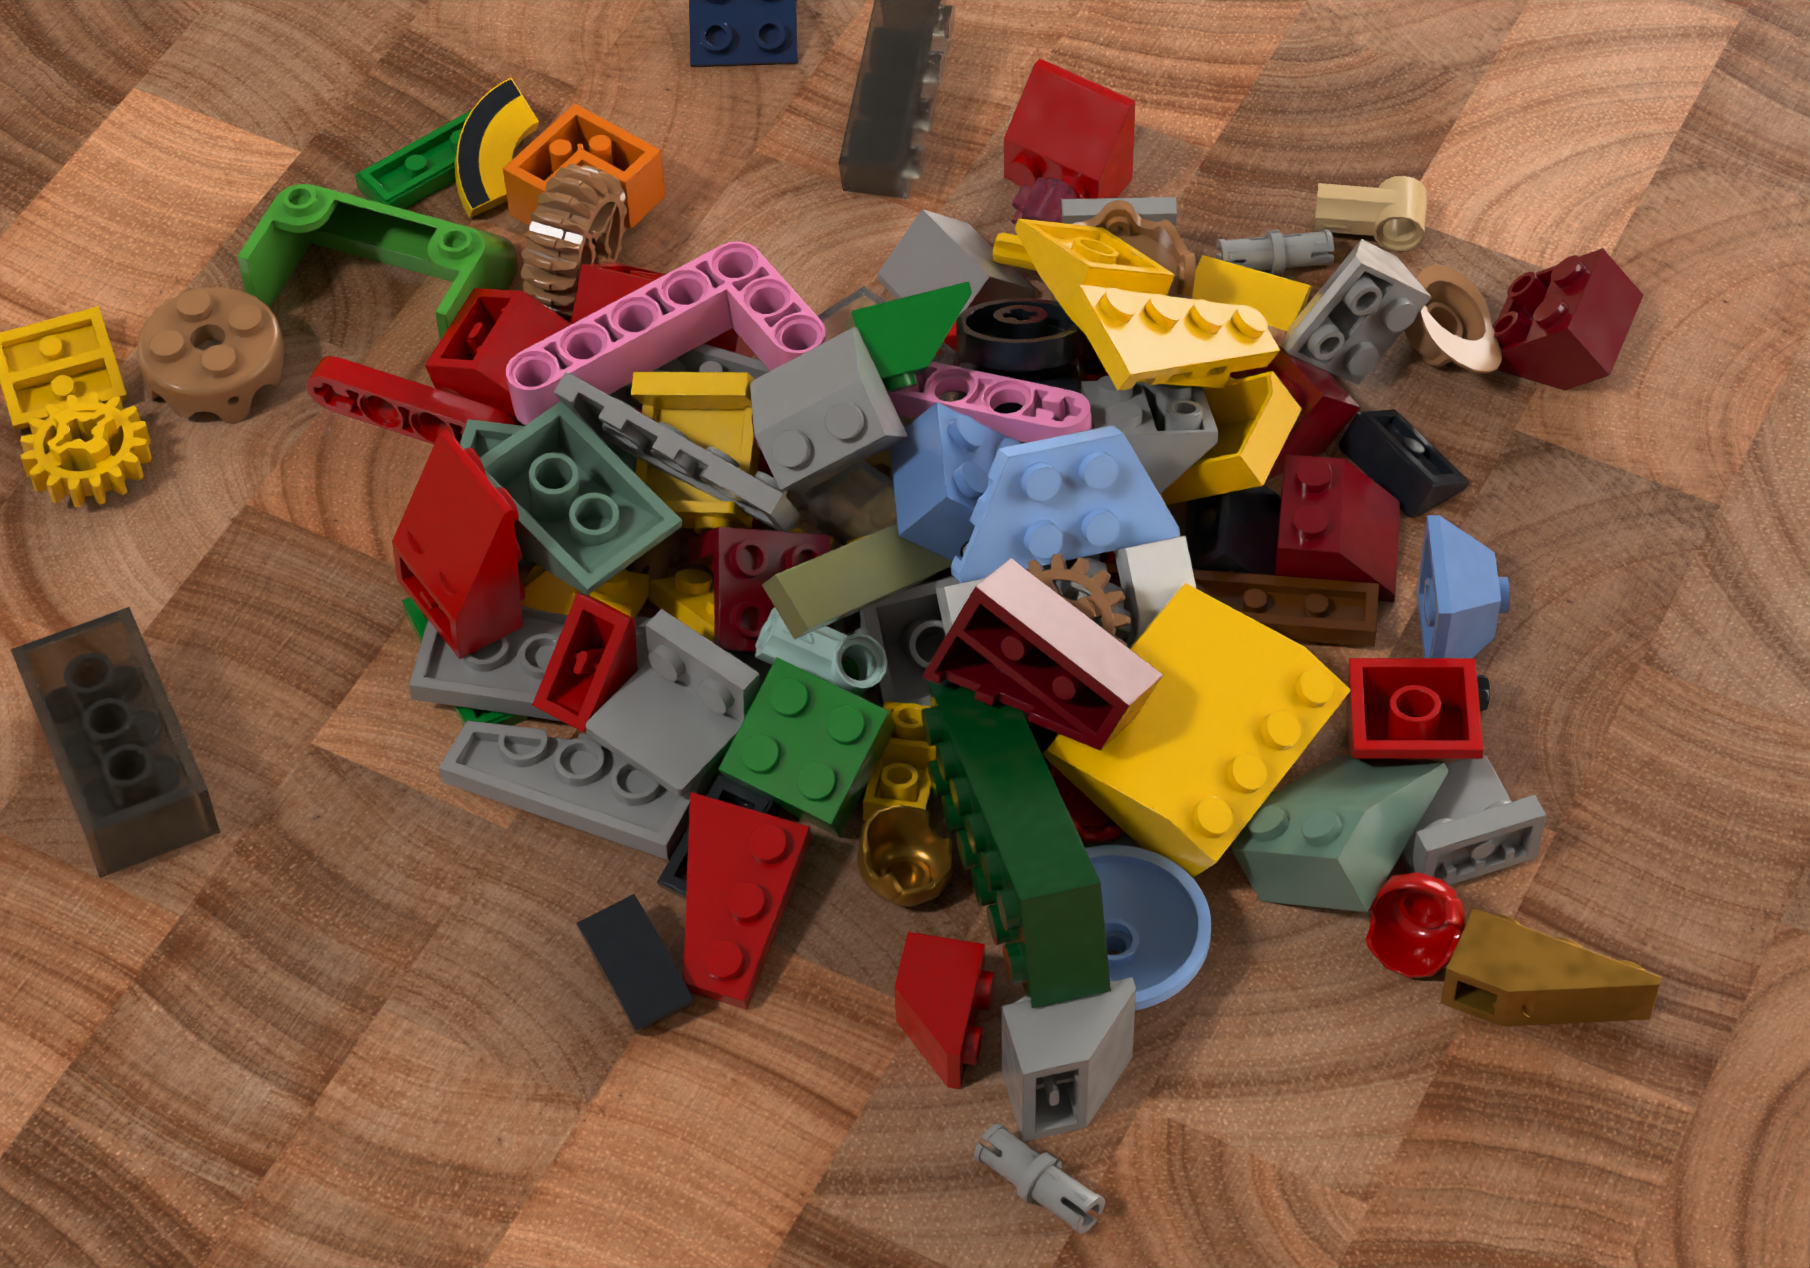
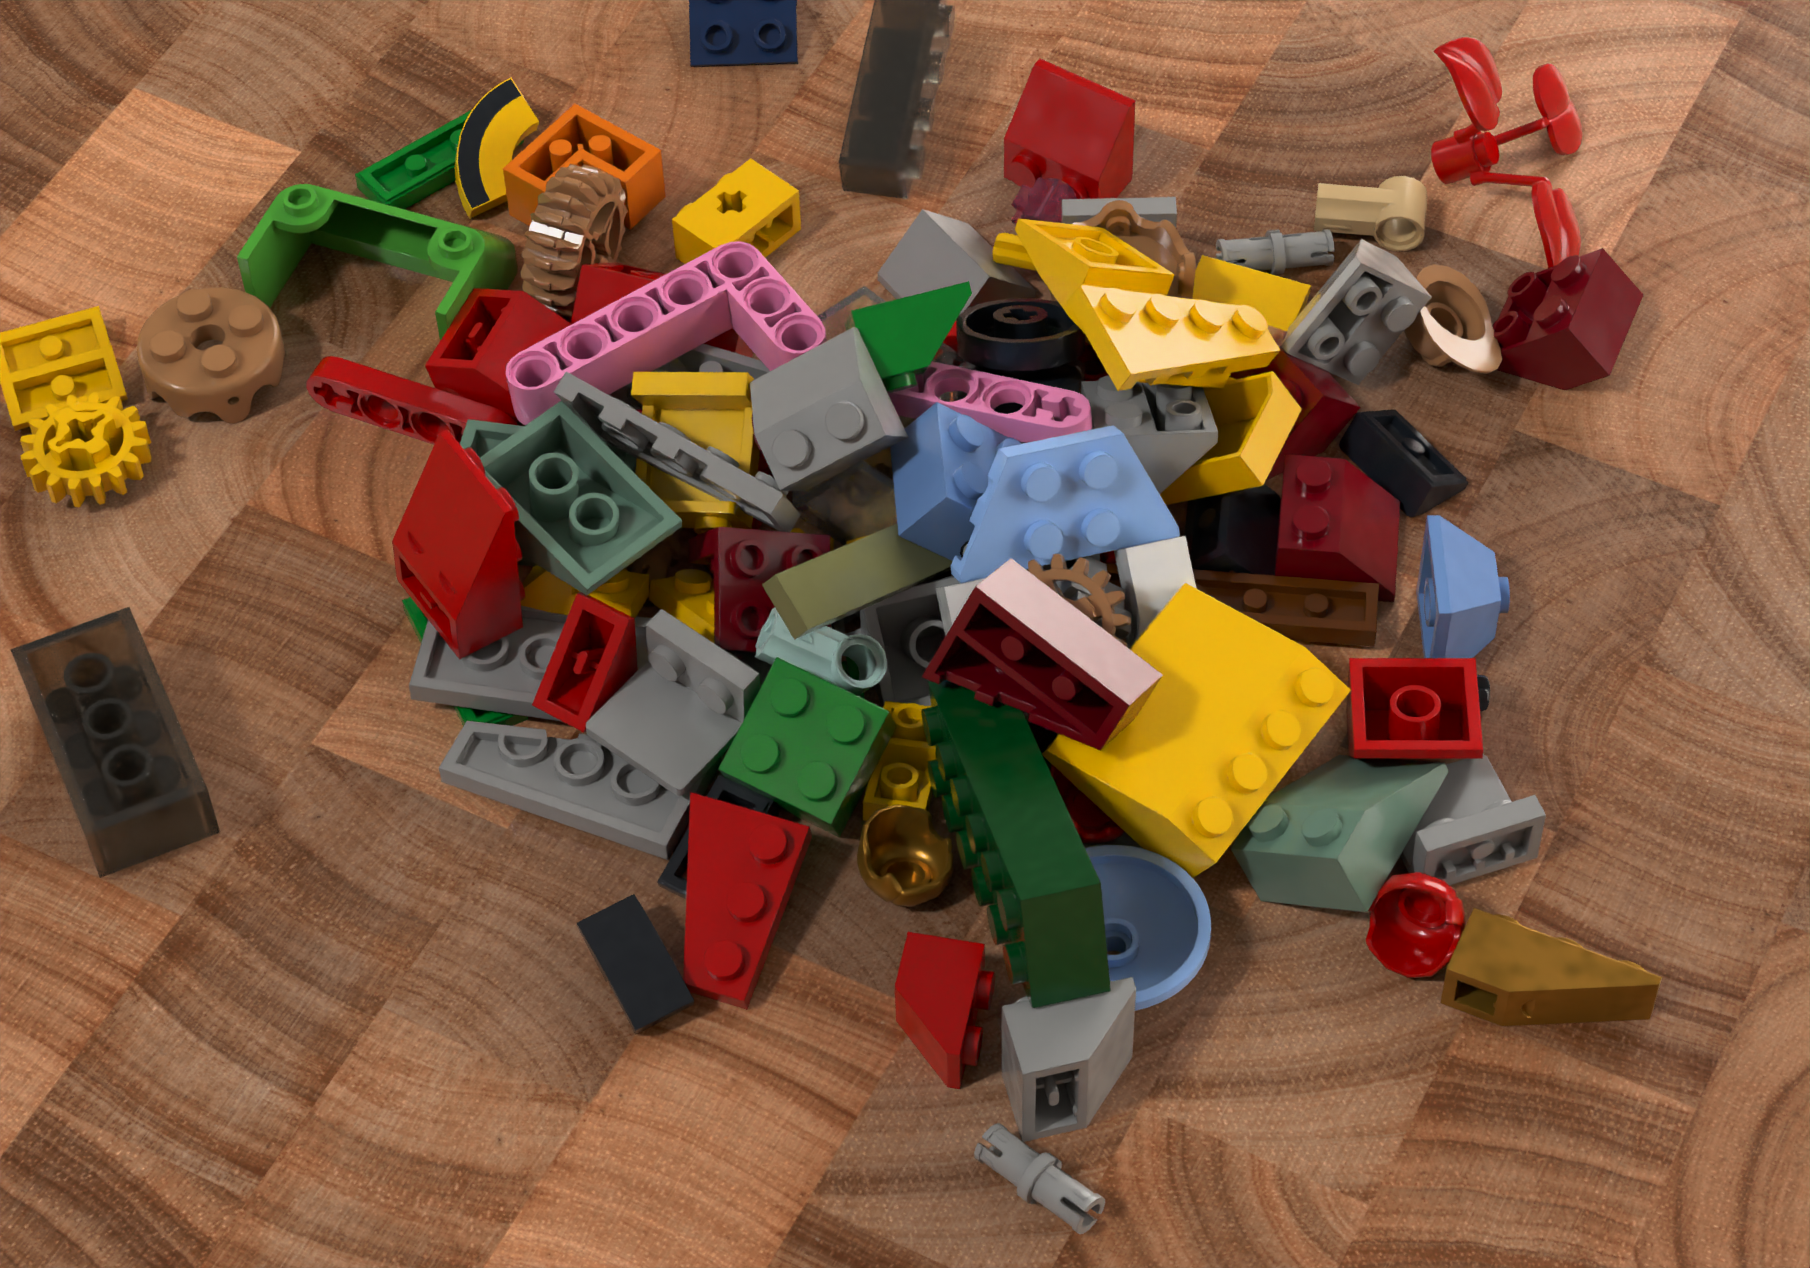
none -> yellow brick [672,158,801,264]
none -> red plant [1431,37,1582,268]

